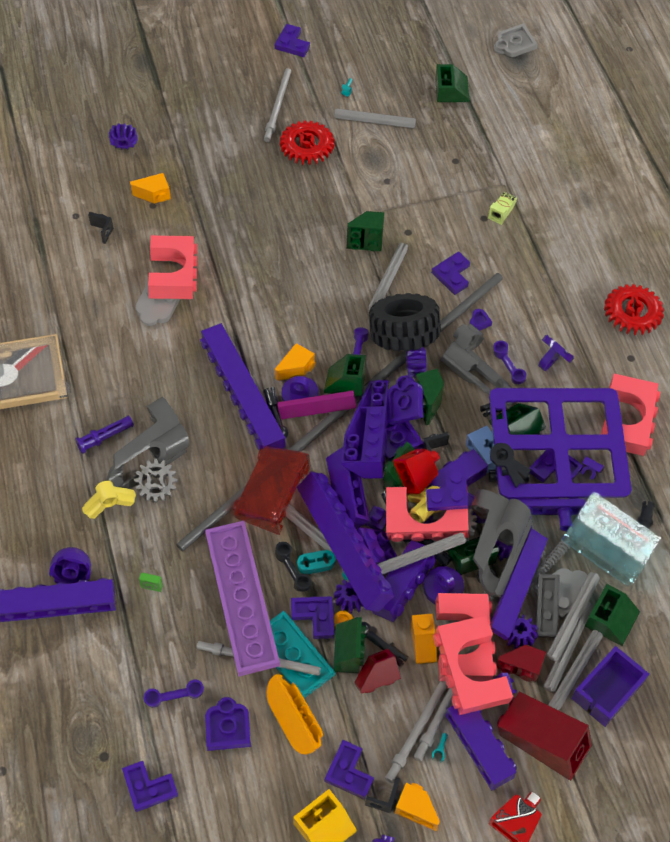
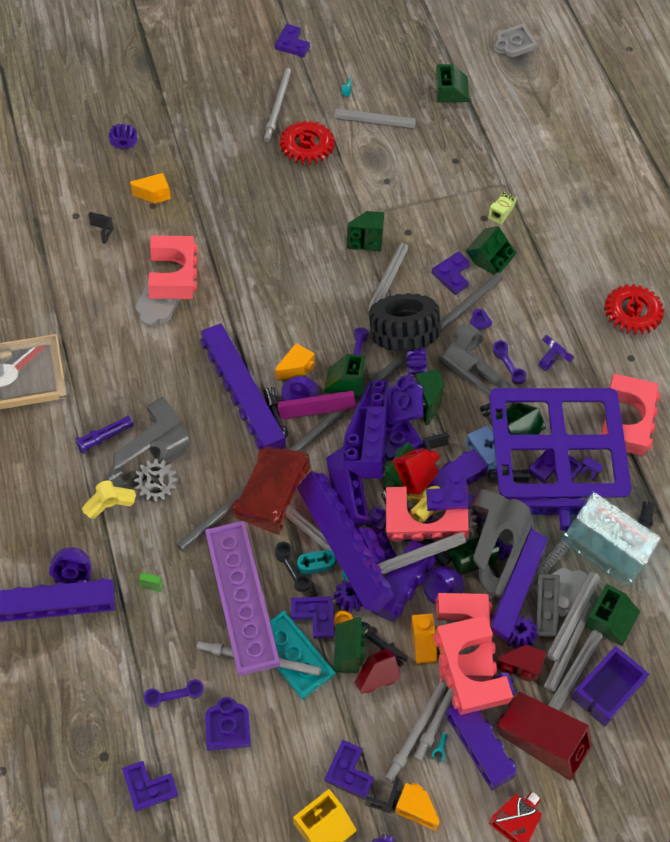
light orange brick [267,674,323,755] -> none
black piece [490,443,531,488] -> none
none -> dark green slope [465,226,517,275]

